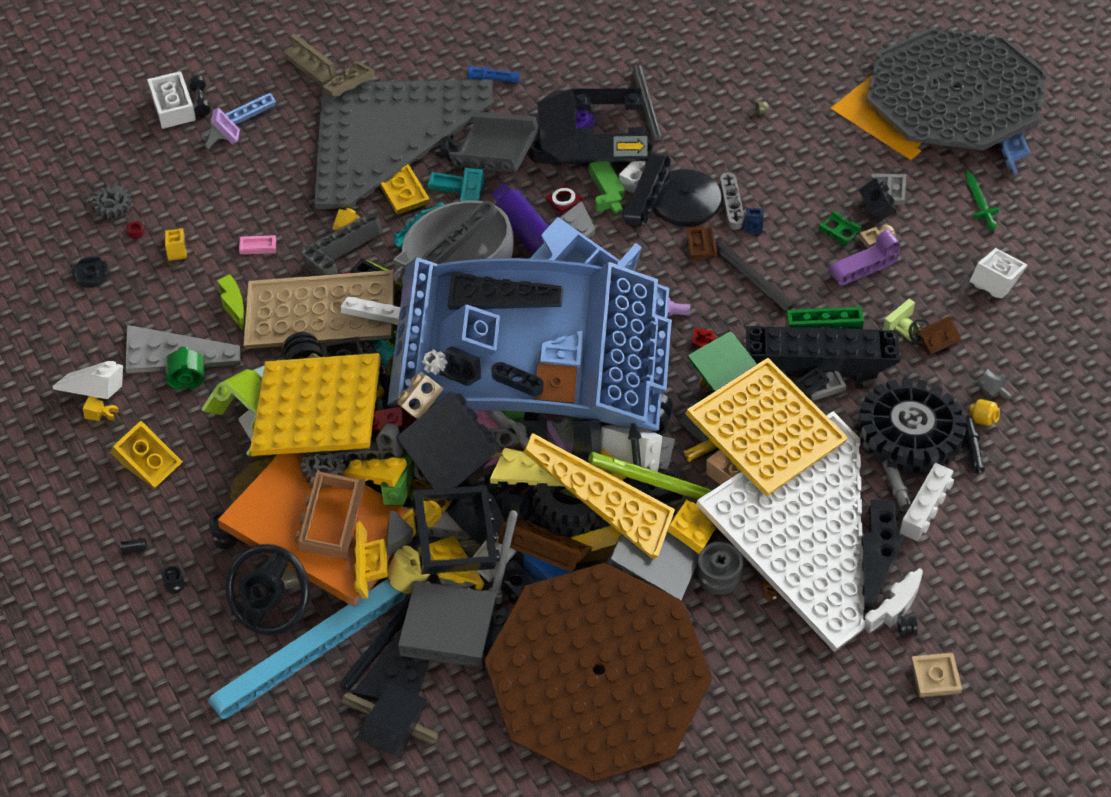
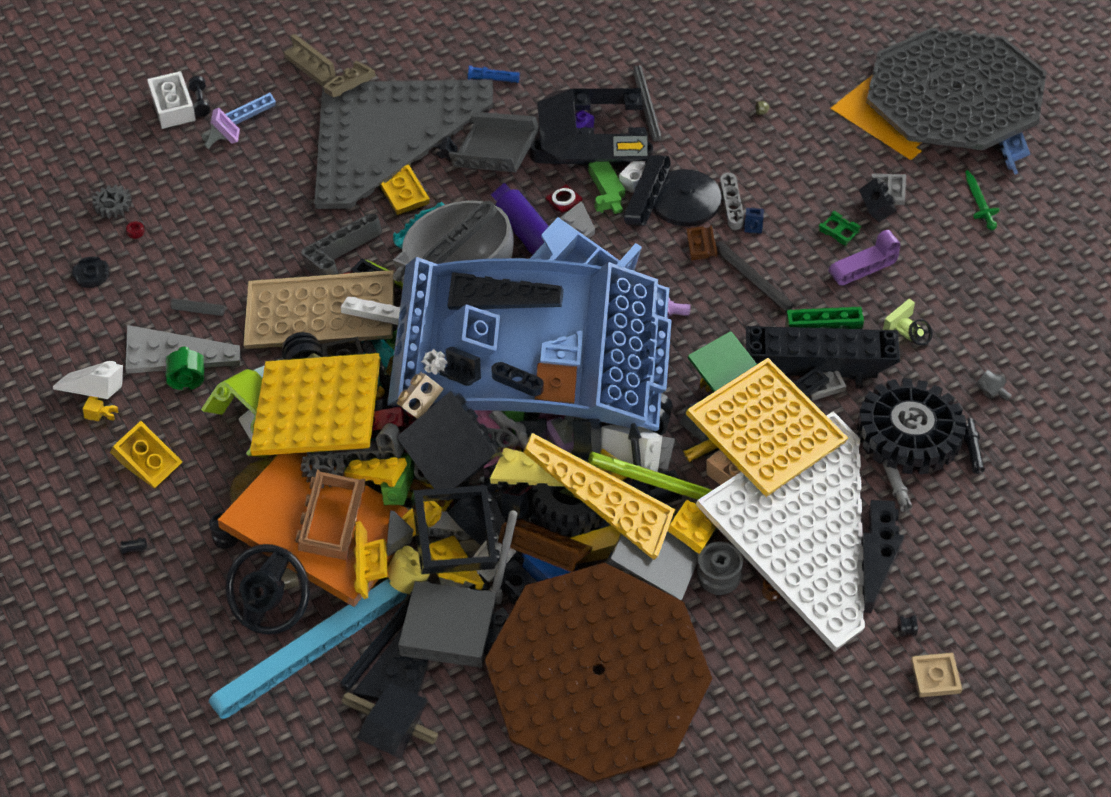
black wheel [162,566,185,594] -> none
yellow plate [165,228,187,261] -> none
lime slope [217,274,246,330] -> none
bright pink tile [239,235,276,255] -> none
yellow bracket [332,208,360,231] -> none
teal tile [427,172,464,194] -> none
teal plate [460,168,484,201] -> none
red piece [692,328,715,348] -> none
tan plate [860,224,896,248] -> none
white slope [864,568,923,633] -> none
white brick [900,463,954,541] -> none
reddish brown plate [916,316,962,355] -> none
white slope [969,248,1027,299] -> none
yellow head [970,399,1000,426] -> none
none -> dark grey axle [171,299,225,316]

